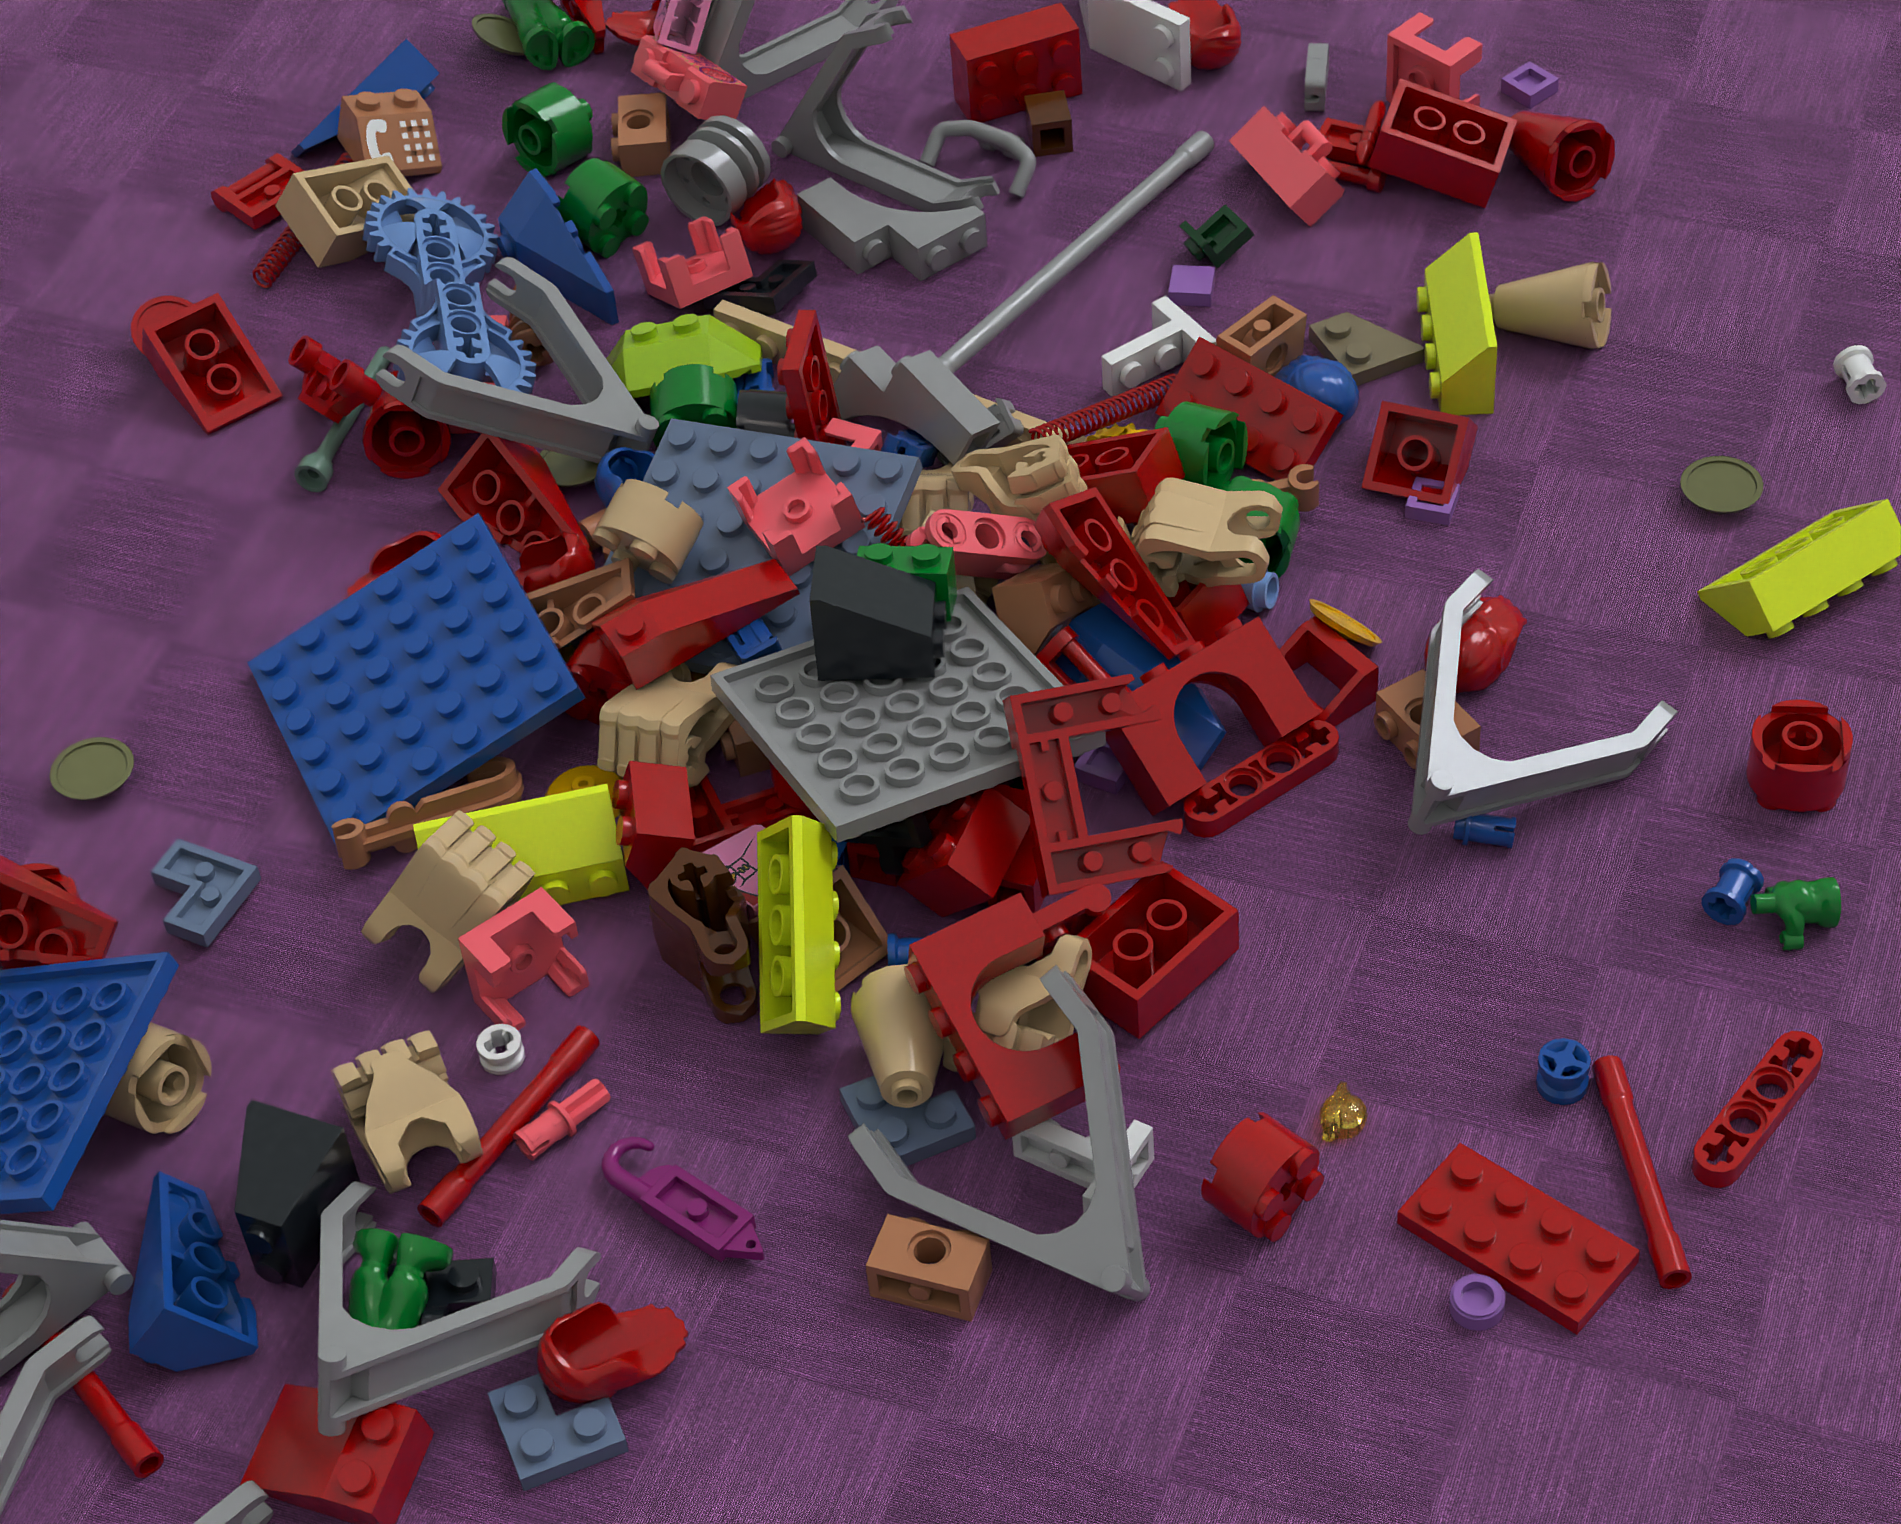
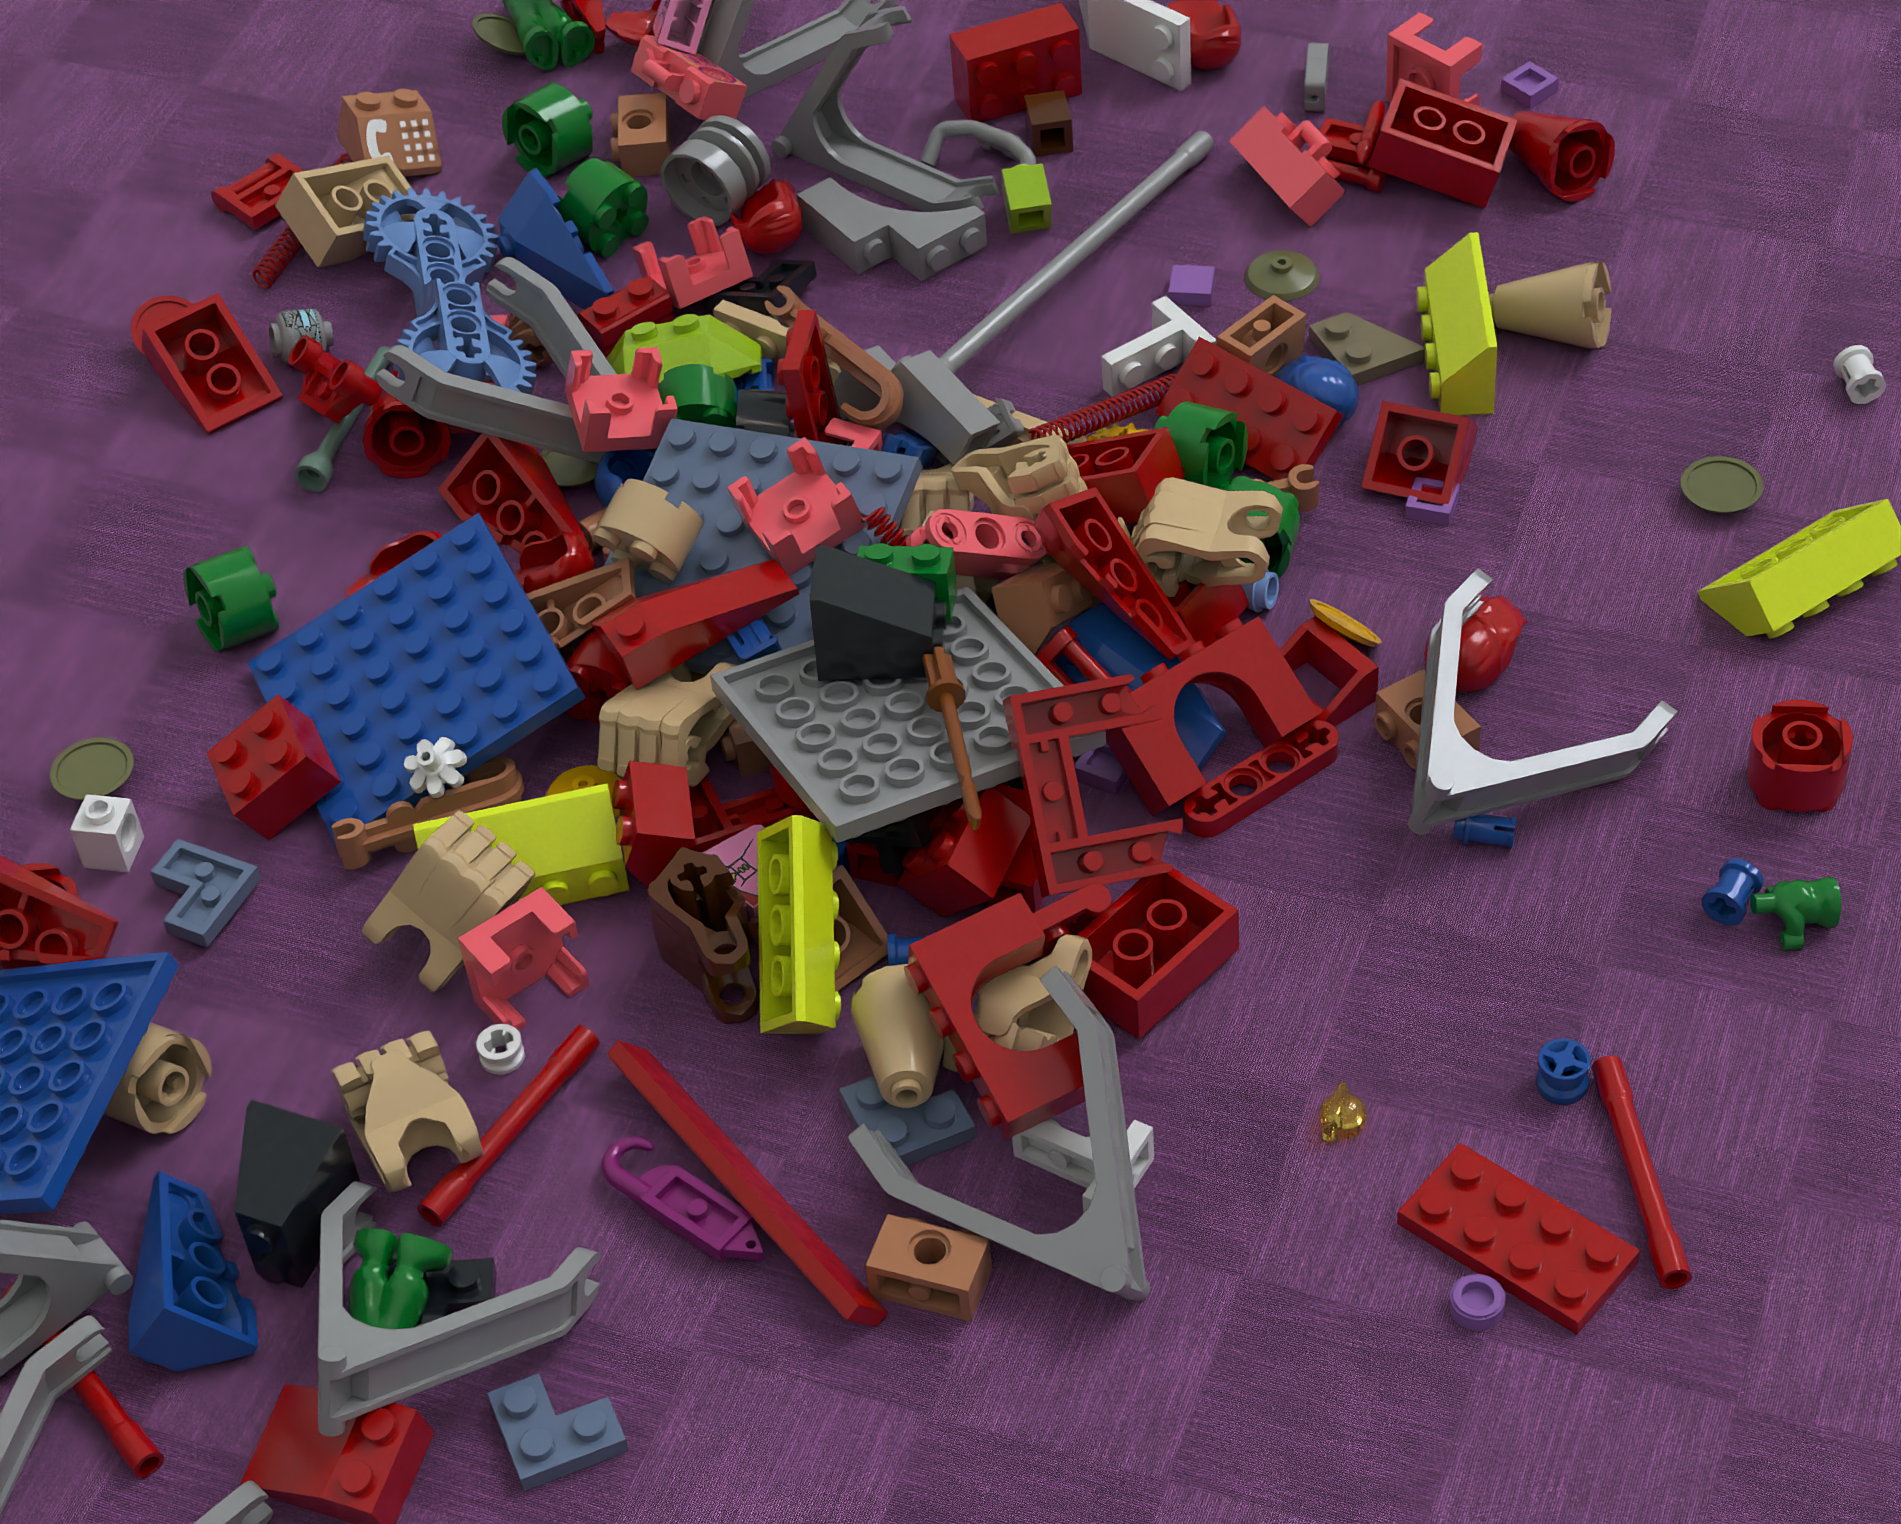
blue wedge [291,38,440,158] -> none
coral axle [513,1079,611,1161] -> none
red hair [537,1302,689,1404] -> none
dark green bracket [1179,204,1254,269] -> none
red brick [1201,1112,1325,1242] -> none
red beam [1692,1031,1823,1188] -> none
none -> white brick [70,794,144,873]
none -> green brick [183,545,279,651]
none -> red brick [206,694,341,840]
none -> light grey head [268,308,334,365]
none -> white plant [404,737,467,798]
none -> coral panel [564,347,678,452]
none -> red brick [577,276,674,358]
none -> red tile [607,1040,888,1327]
none -> nougat piece [765,286,904,430]
none -> dark orange piece [922,647,982,831]
none -> lime brick [1002,163,1052,234]
none -> olive piece [1244,250,1320,301]

